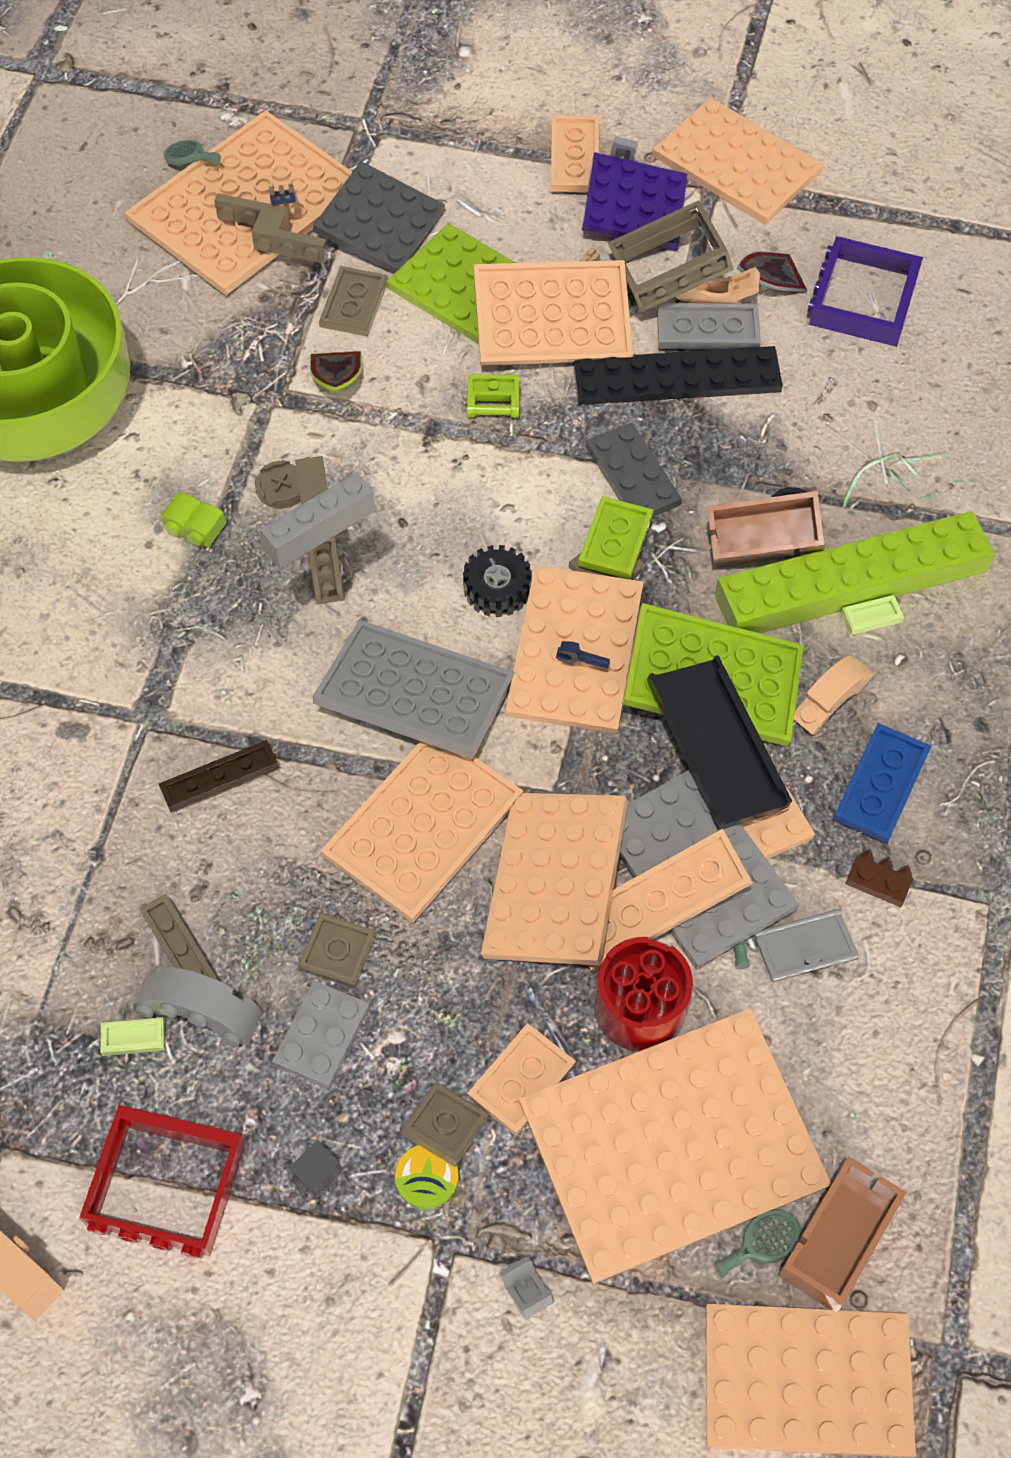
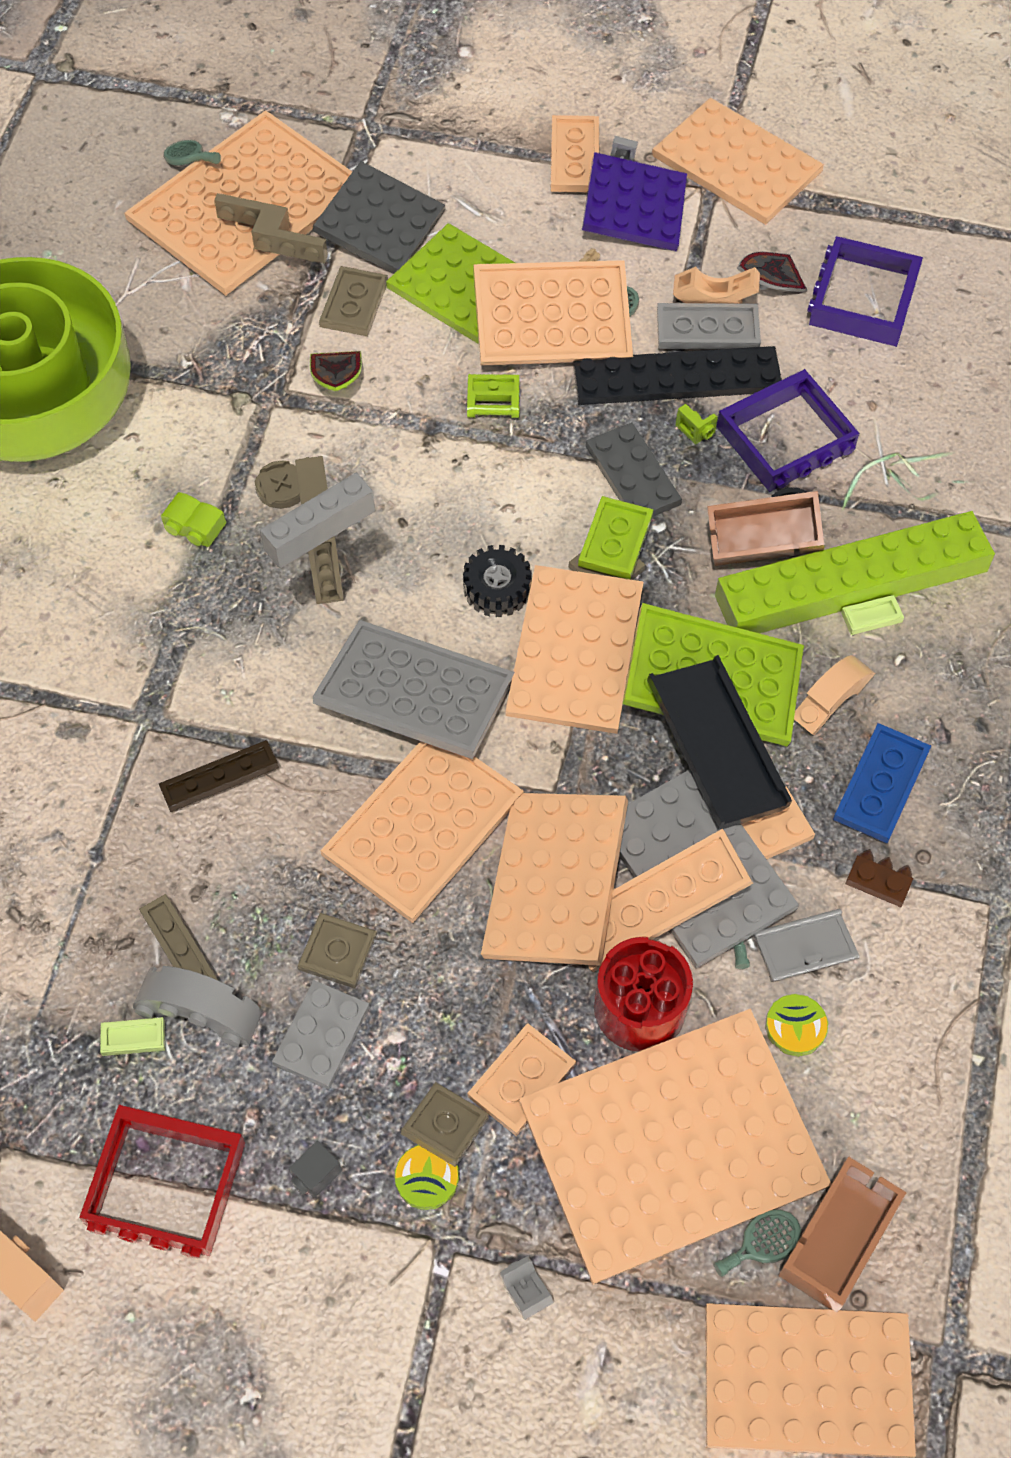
dark blue tile [269,184,296,205] -> none
dark blue bar [556,641,610,670] -> none
dark tan window [608,200,734,312] -> none
none -> lime bracket [675,404,718,445]
none -> dark purple window [716,369,860,492]
none -> tile [765,994,828,1057]

